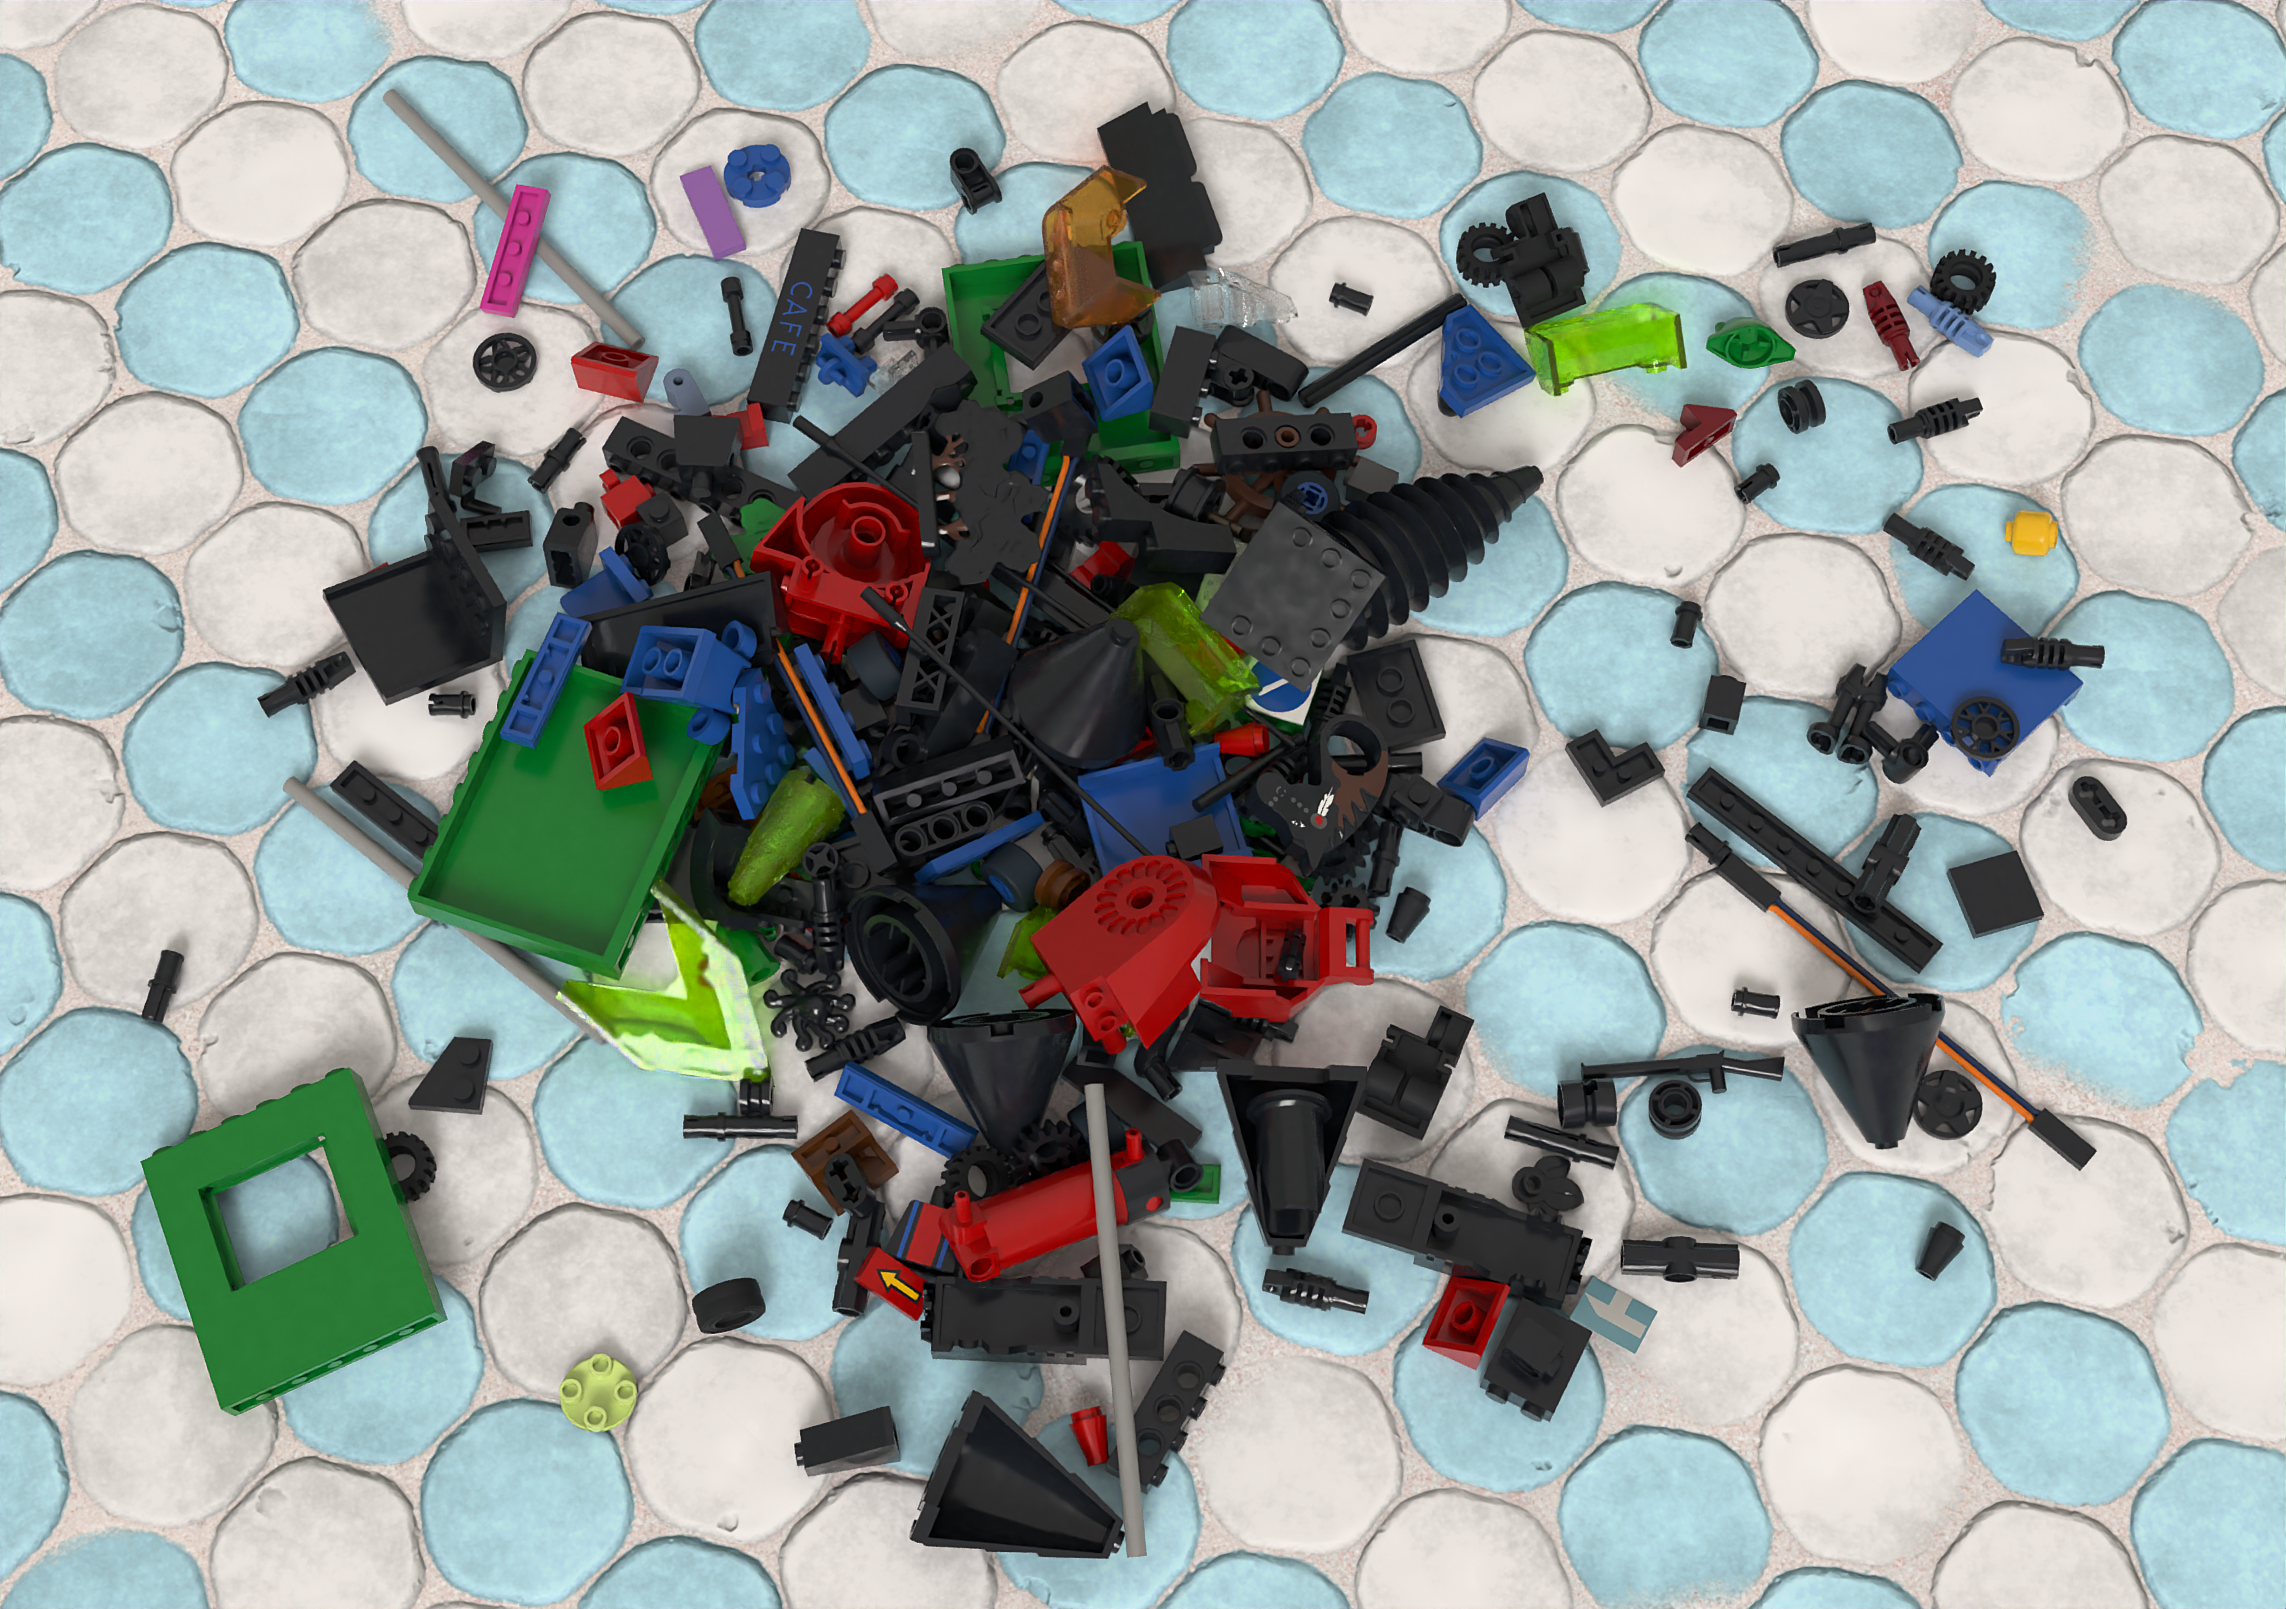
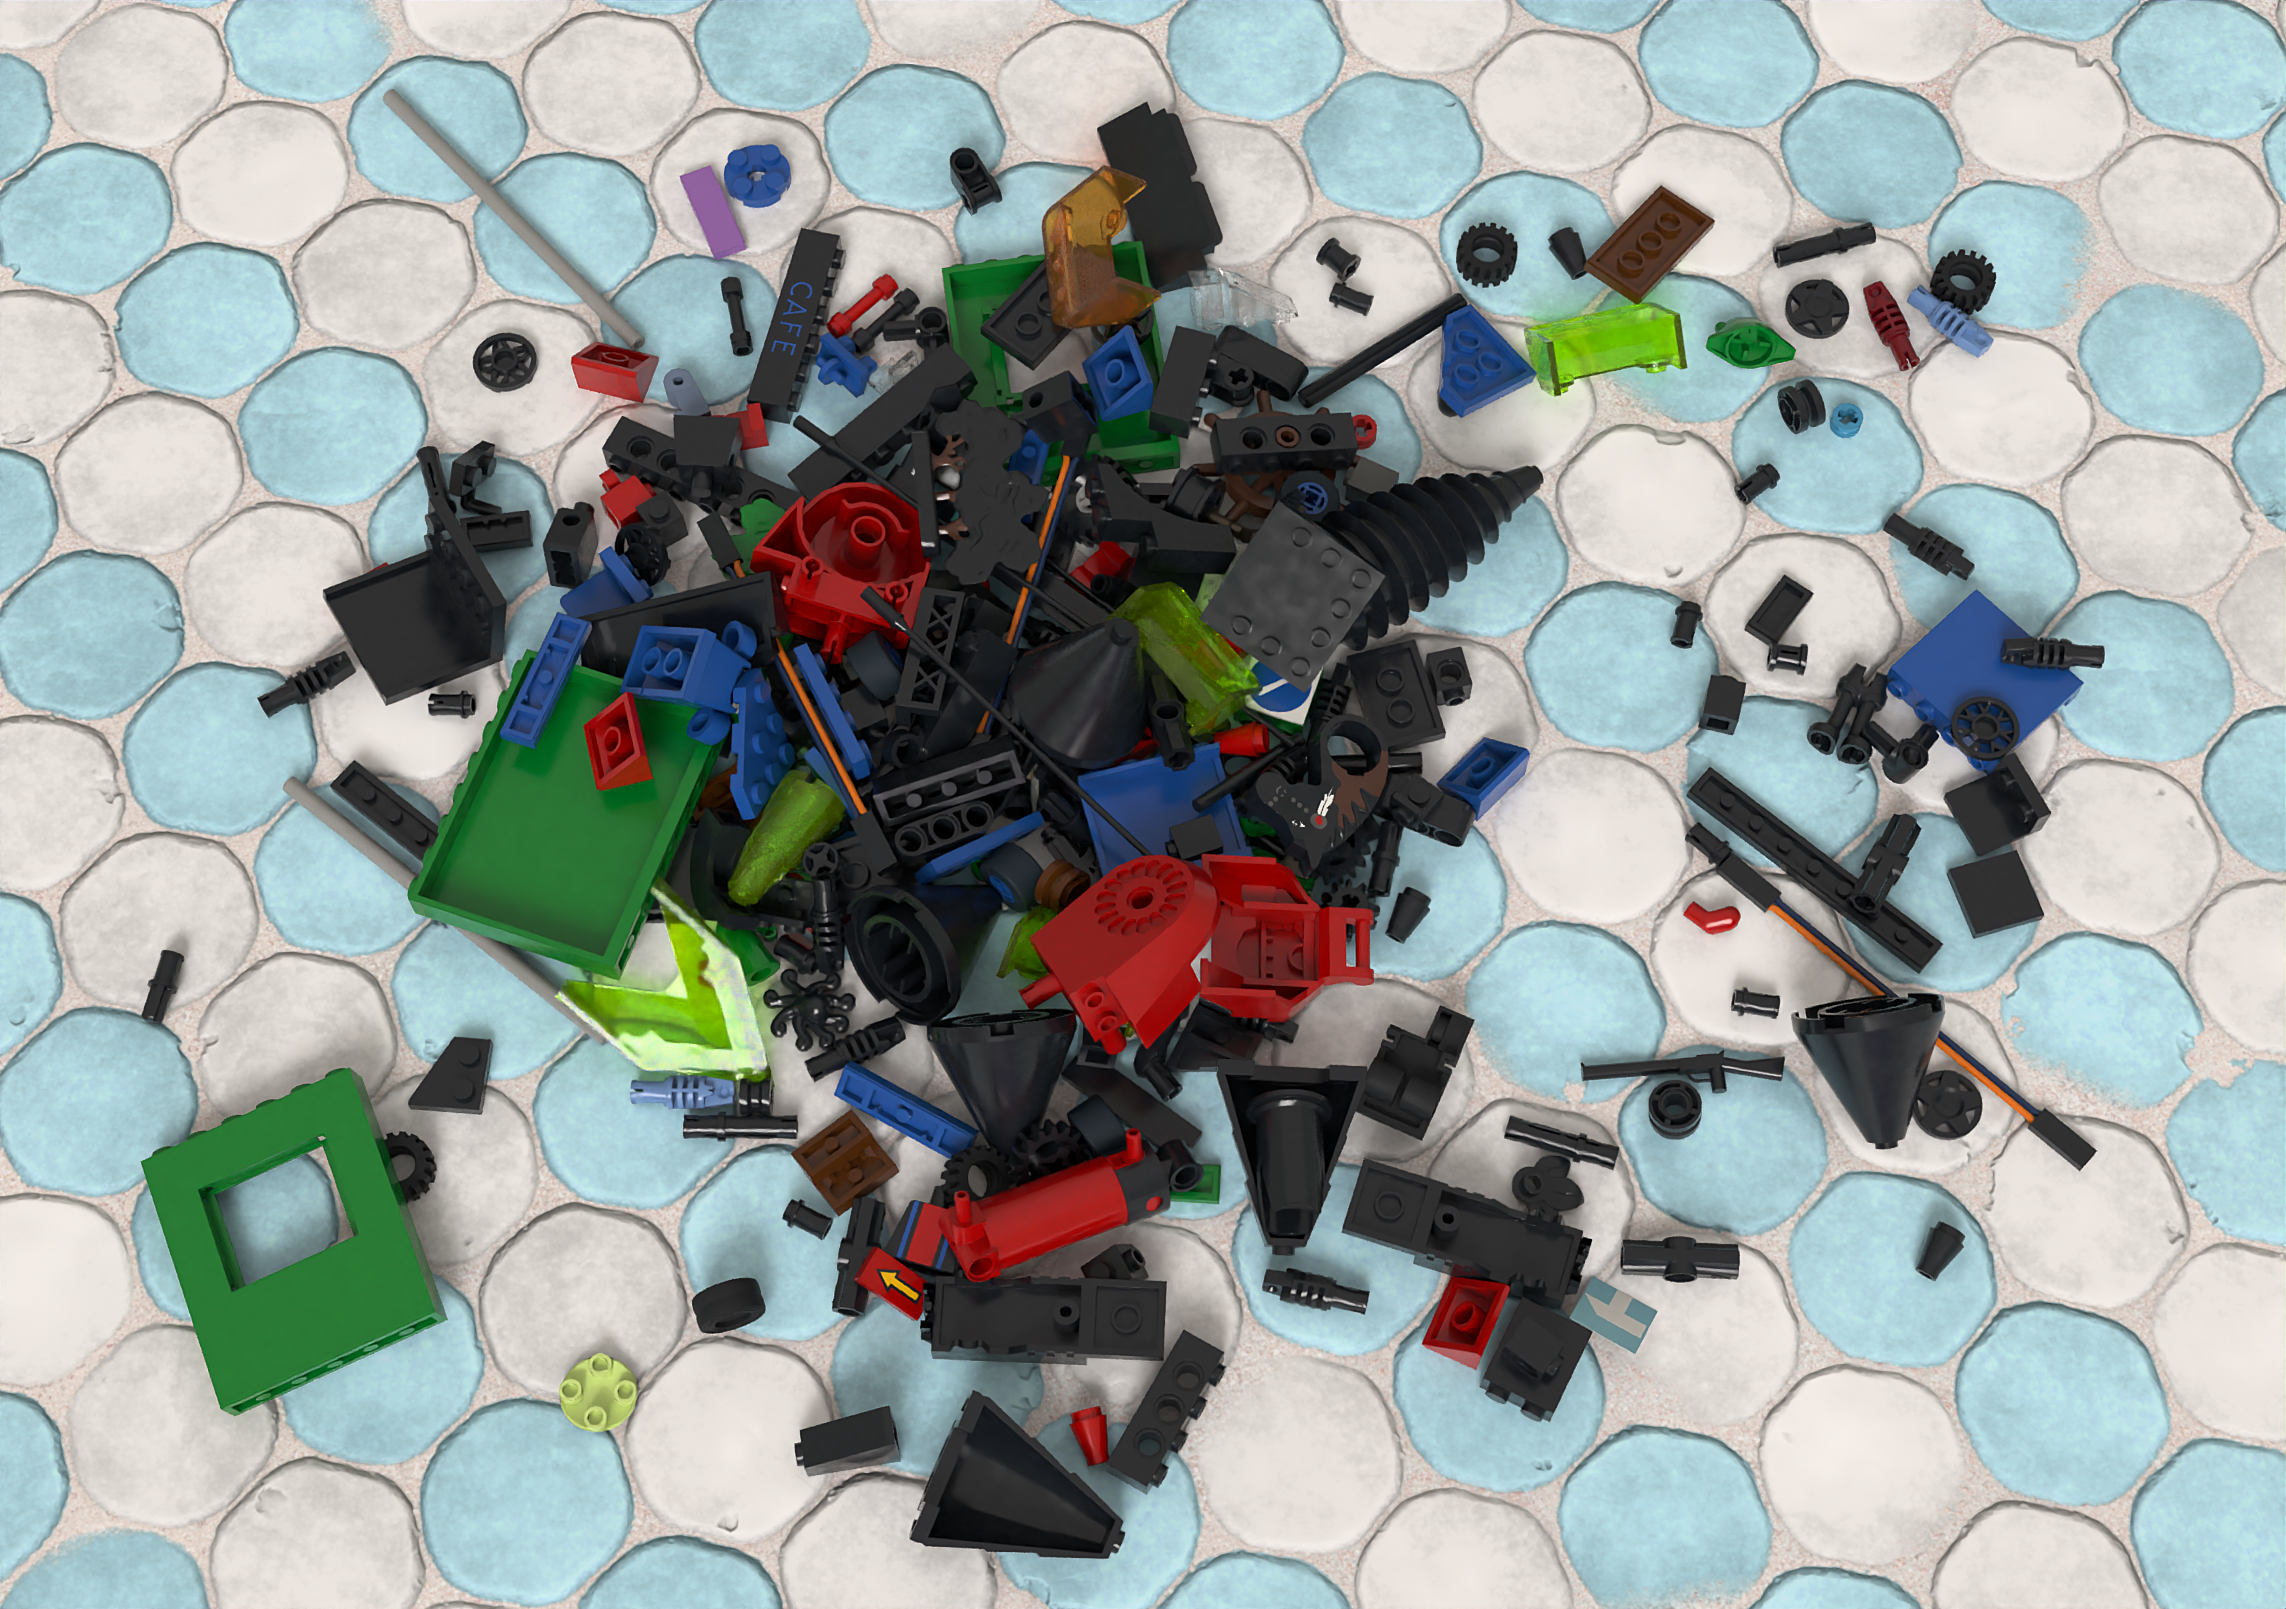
dark pink plate [479,184,551,318] -> none
black pin [527,428,587,493] -> none
black plate [683,548,717,591] -> none
black beam [824,1153,877,1218] -> none
light grey piece [1084,1084,1147,1558] -> none
black axle [1276,927,1307,982] -> none
black plate [1490,192,1587,329] -> none
black wheel [1557,1078,1617,1129] -> none
black plate [1565,729,1665,808] -> none
dark red slope [1671,404,1737,468] -> none
black hinge [1887,397,1983,445] -> none
yellow head [2005,510,2058,557] -> none
black beam [2068,776,2127,841] -> none
none -> medium blue hinge [630,1075,736,1109]
none -> black bush [1316,237,1361,282]
none -> black brick [1425,646,1472,707]
none -> reddish brown tile [1583,185,1715,305]
none -> red arm [1683,901,1741,935]
none -> black tile [1744,574,1814,646]
none -> black bush [1767,639,1808,676]
none -> dark azure bush [1830,403,1864,438]
none -> black bracket [1943,752,2051,856]

